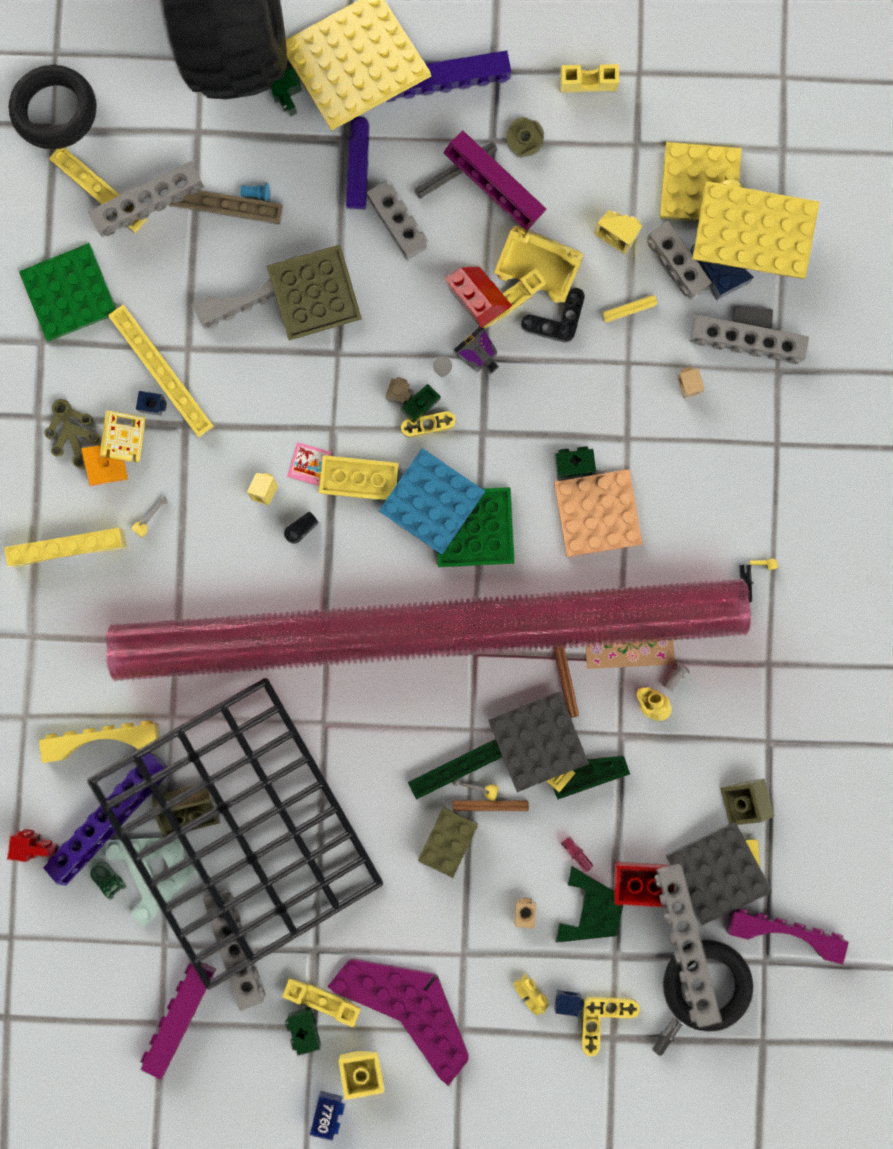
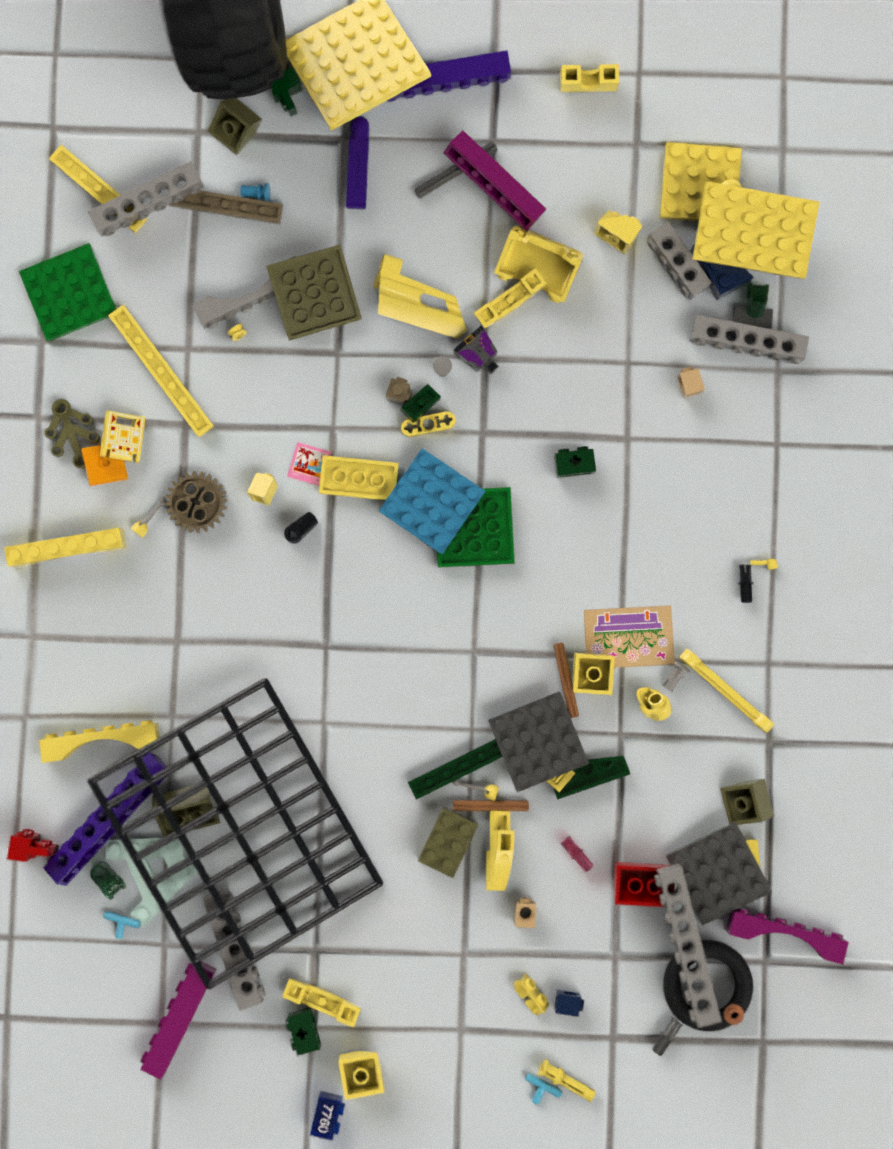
black tyre [9,65,97,150] -> none
clear pink hose [106,578,751,681] -> none
dark blue brick [136,391,167,416] -> none
magenta wing [328,959,469,1086] -> none
light grey brick [366,180,428,260] -> none
red slope [445,266,512,328] -> none
olive plate [506,117,544,158] -> none
black beam [521,288,585,343] -> none
light nougat plate [554,469,643,557] -> none
dark green wing [555,865,623,943] -> none
light yellow beam [581,997,640,1056] -> none
light yellow axle [602,295,657,322] -> none
none -> medium azure piece [103,911,141,939]
none -> dark tan gear [165,471,228,533]
none -> olive slope [208,98,262,155]
none -> light yellow bush [228,324,247,341]
none -> light yellow panel [373,254,467,339]
none -> light yellow slope [486,811,514,891]
none -> medium azure piece [525,1073,562,1105]
none -> light yellow pin [538,1059,596,1102]
none -> light yellow slope [573,652,615,695]
none -> light yellow piece [679,649,774,733]
none -> nougat plate [724,1004,744,1025]
none -> clear green piece [746,282,769,318]

